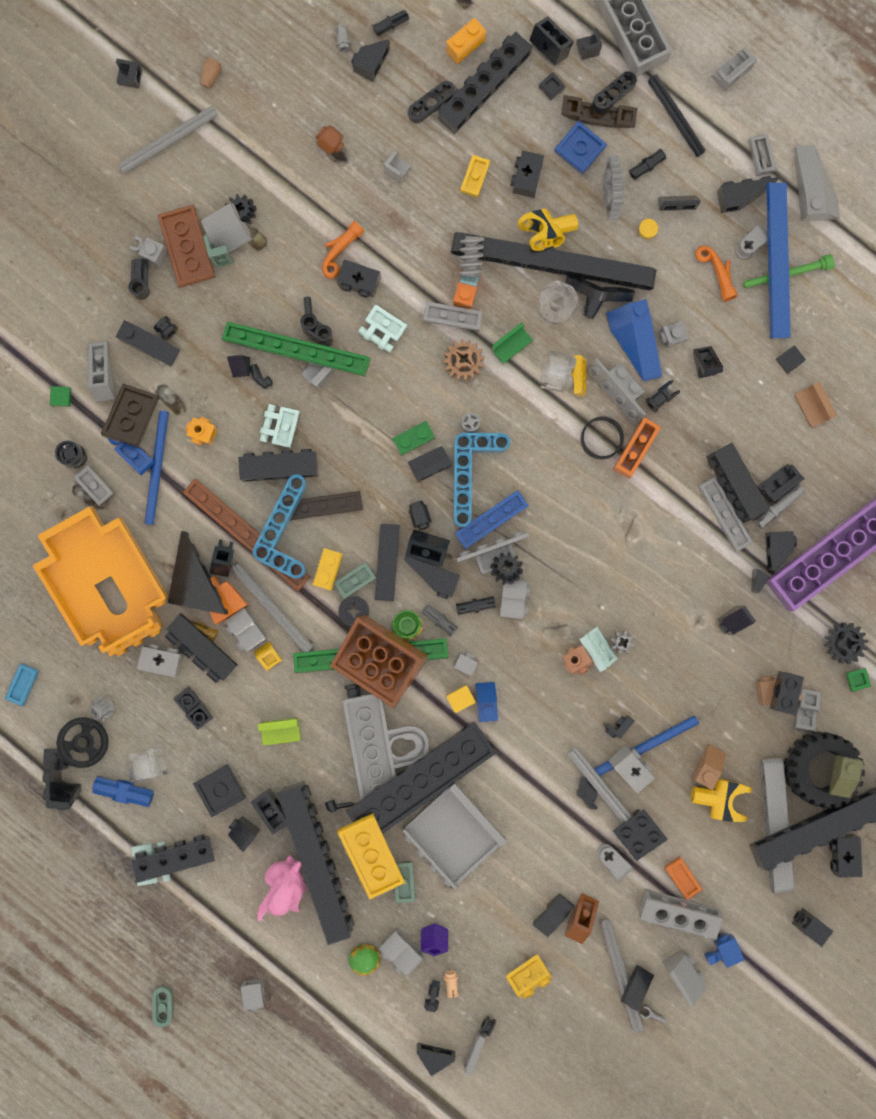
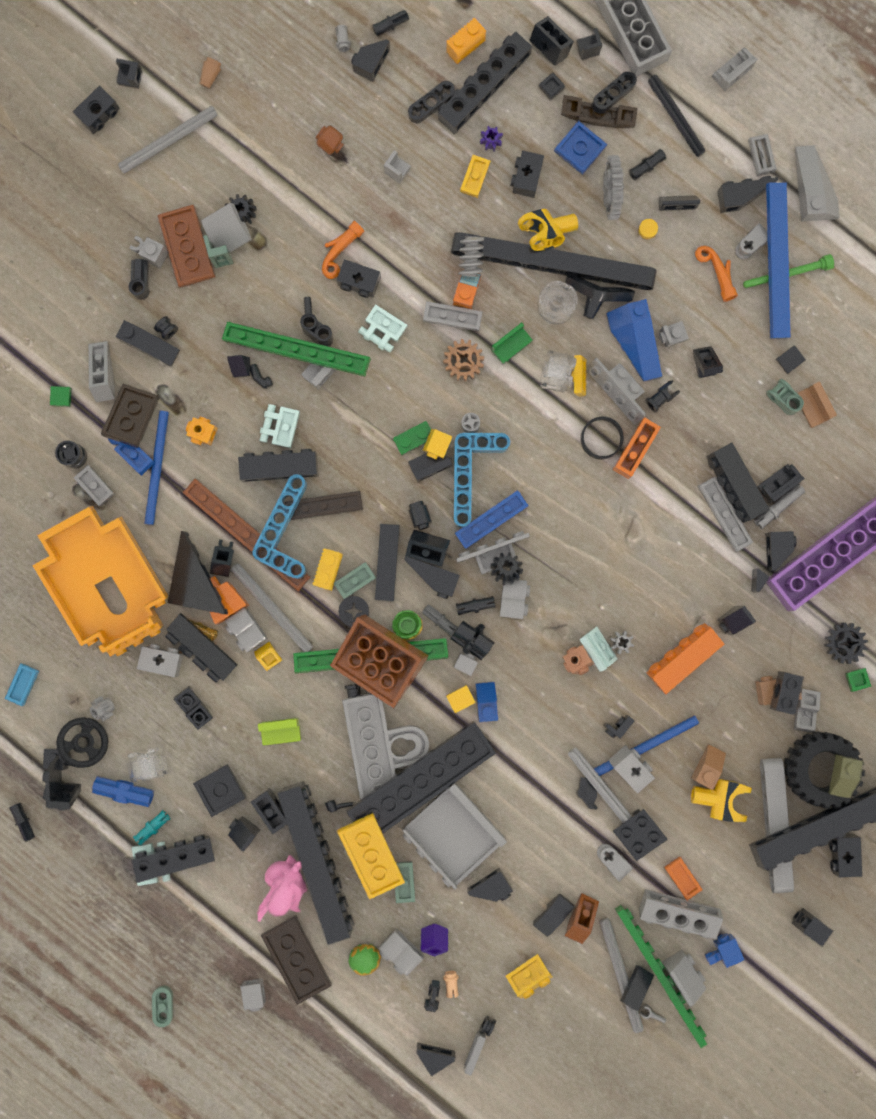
none -> black axle [9,802,35,842]
none -> black brick [72,85,120,135]
none -> teal pin [133,810,171,846]
none -> dark brown tile [261,915,332,1005]
none -> yellow brick [423,429,452,460]
none -> black pin [450,620,495,661]
none -> black slope [467,868,513,902]
none -> dark purple gear [480,126,503,151]
none -> green plate [614,905,708,1048]
none -> orange brick [646,623,725,694]
none -> sand green piece [766,379,804,415]

